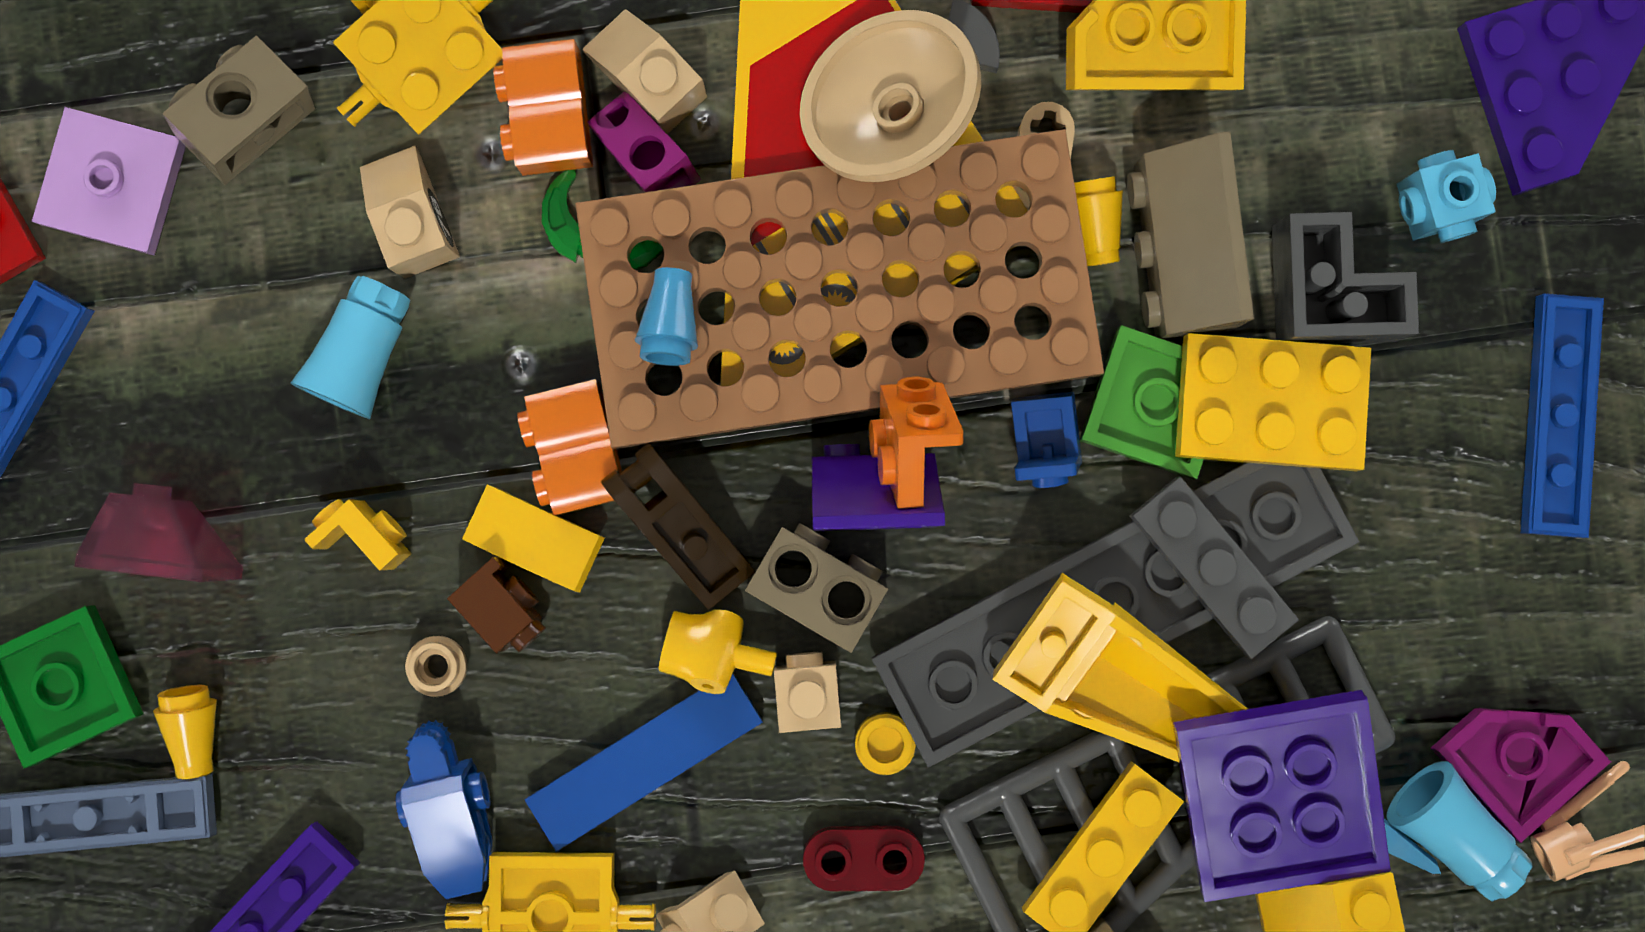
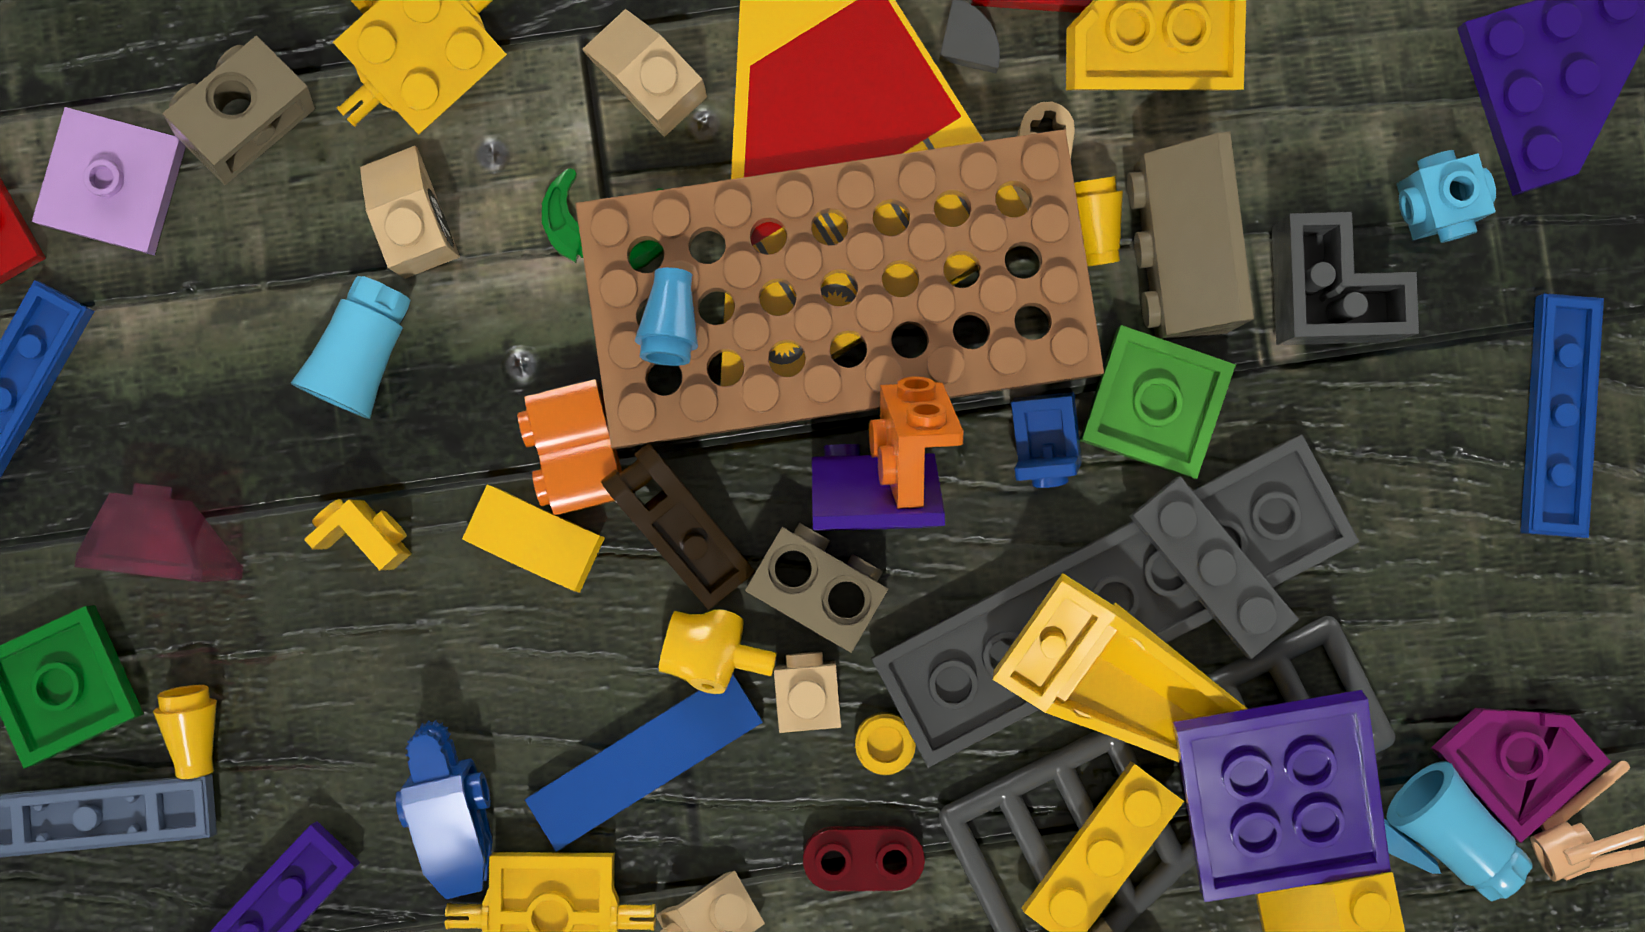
tan plate [405,636,468,697] -> none
reddish brown brick [447,557,546,654] -> none
orange brick [493,39,593,176] -> none
magenta leg [587,91,701,193] -> none
tan dish [800,10,981,182] -> none
yellow plate [1175,333,1371,471] -> none

